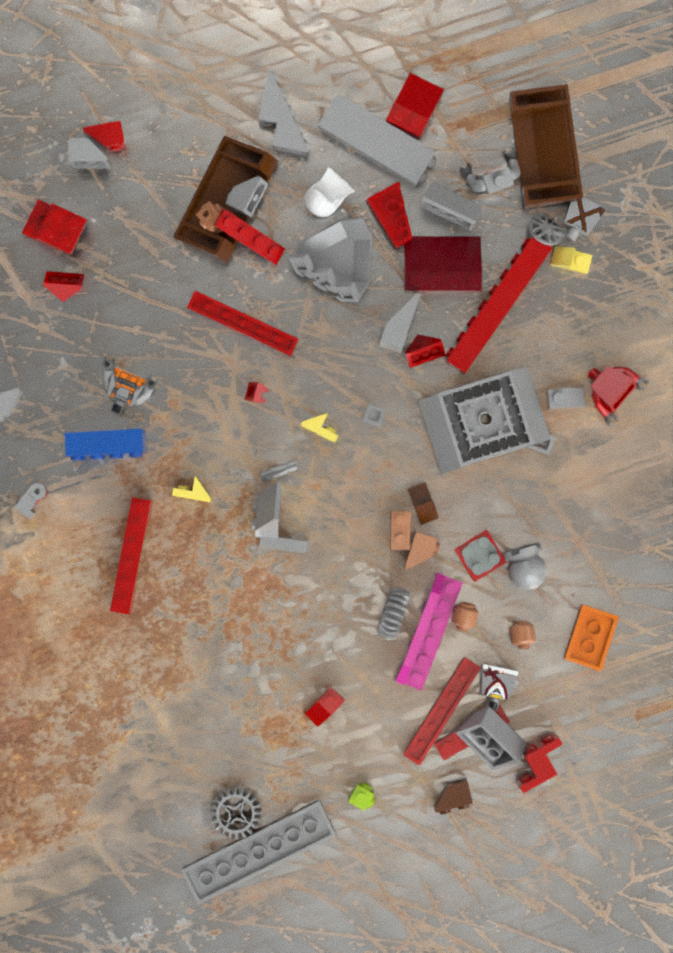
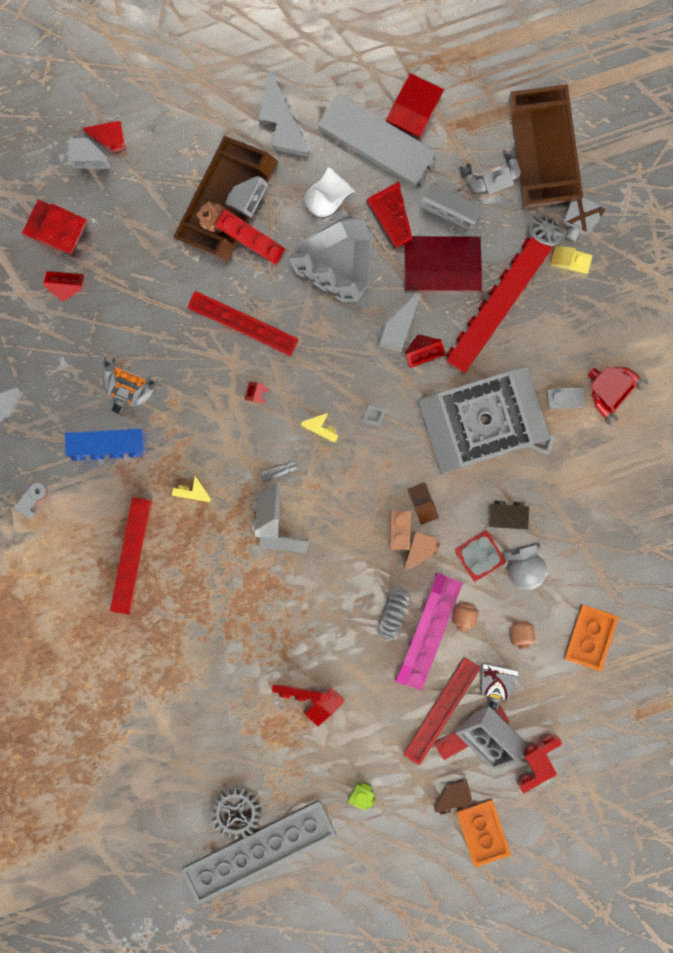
none -> red plate [272,684,331,705]
none -> orange plate [456,799,511,867]
none -> dark brown brick [488,501,529,530]

